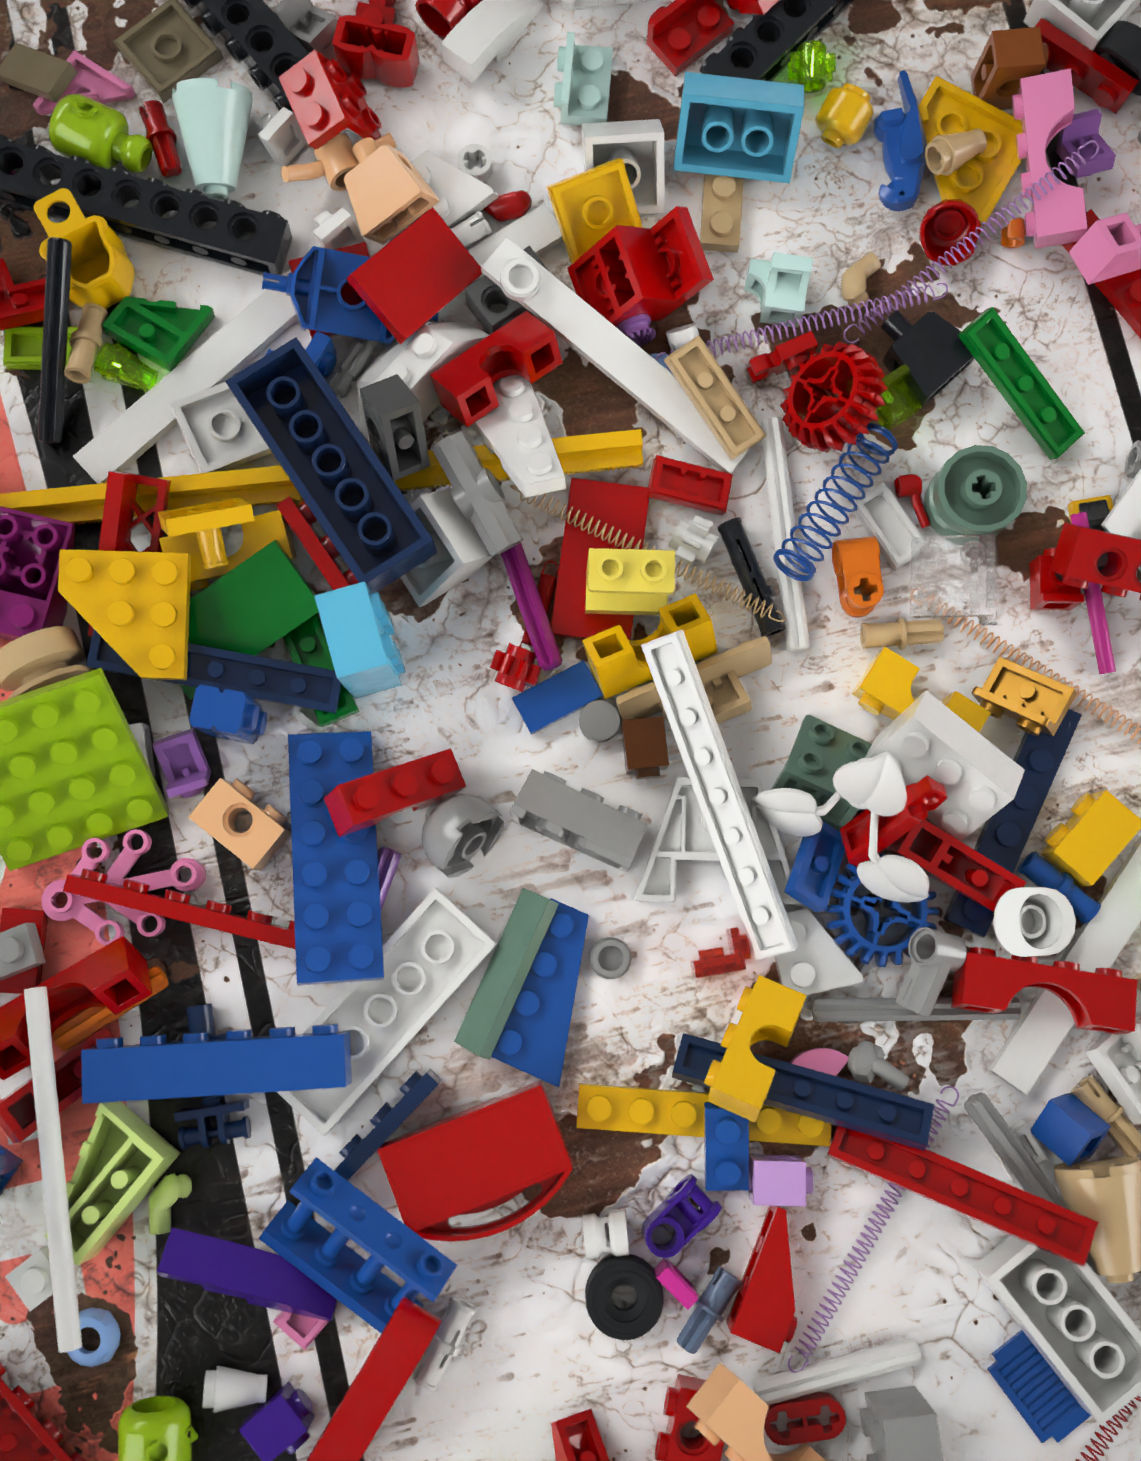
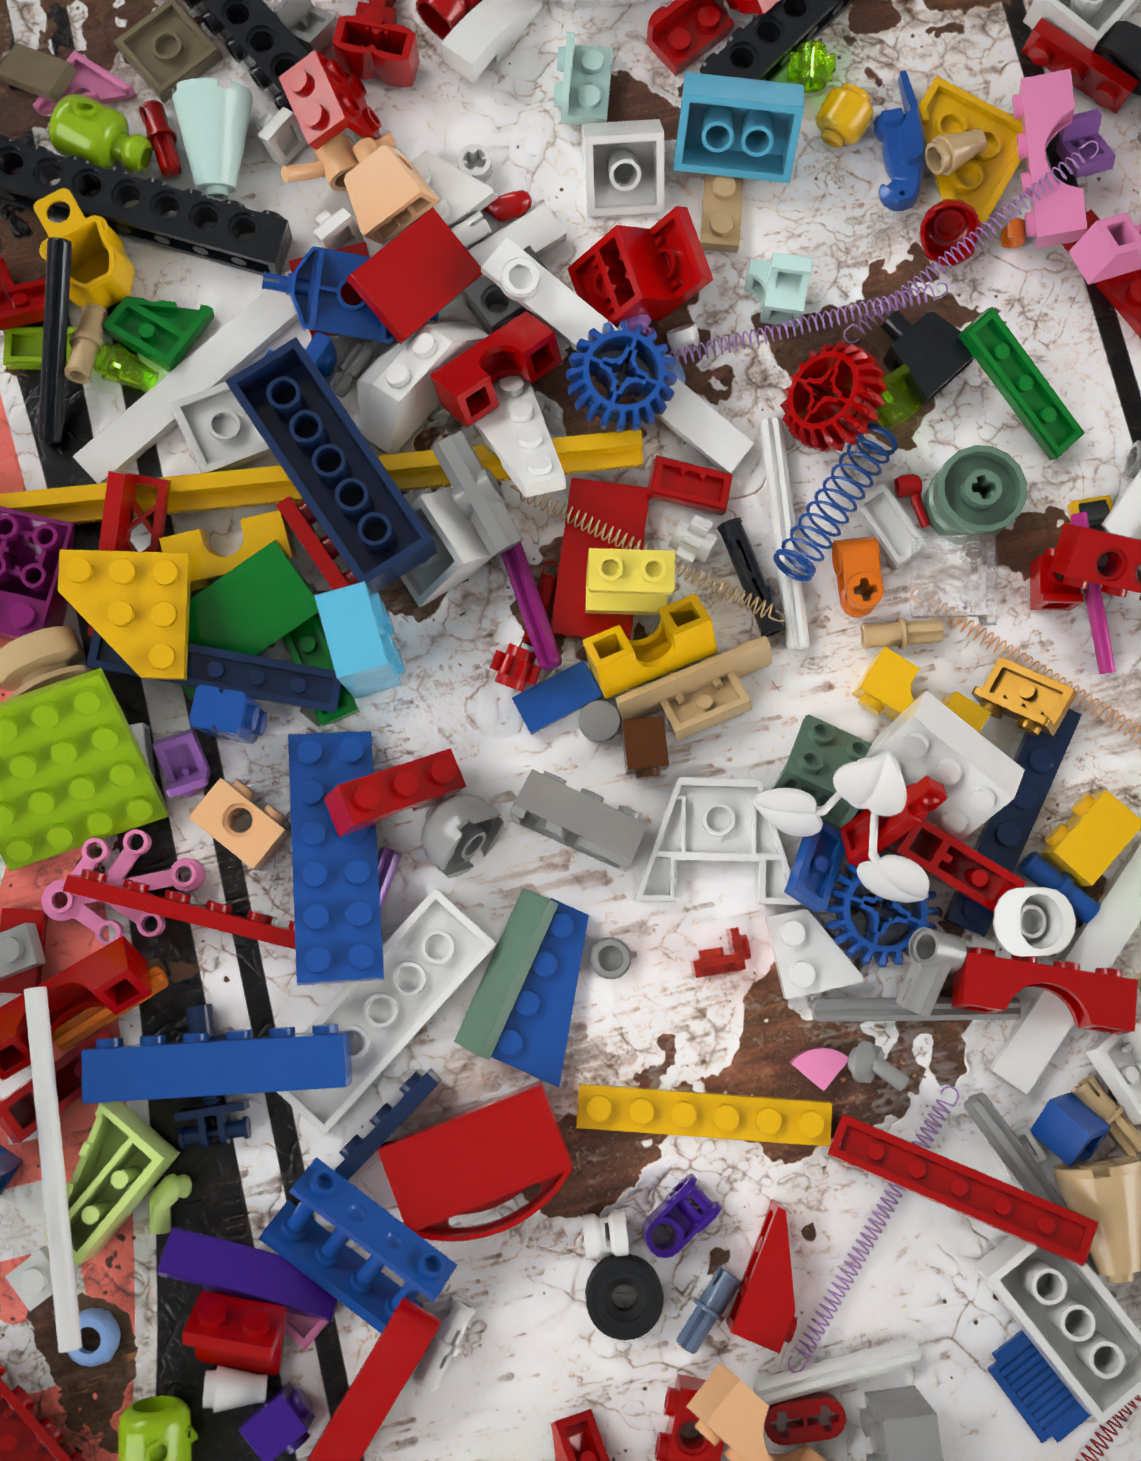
yellow tile [158,497,255,569] -> none
dark grey brick [360,374,430,481] -> none
yellow tile [546,158,643,264] -> none
white tile [641,630,798,961] -> none
dark pink tile [654,1258,698,1310] -> none
tan tile [664,335,766,461] -> none
dark blue plate [672,1033,935,1150] -> none
yellow arch [704,975,807,1123] -> none
blue plate [704,1102,749,1191] -> none
red plate [746,331,818,384] -> none
lavender brick [748,1154,813,1206] -> none
tan arm [841,252,881,309] -> none
dark orange brick [970,27,1048,110] -> none
none -> red bracket [182,1290,287,1375]
none -> blue gear [566,320,677,433]

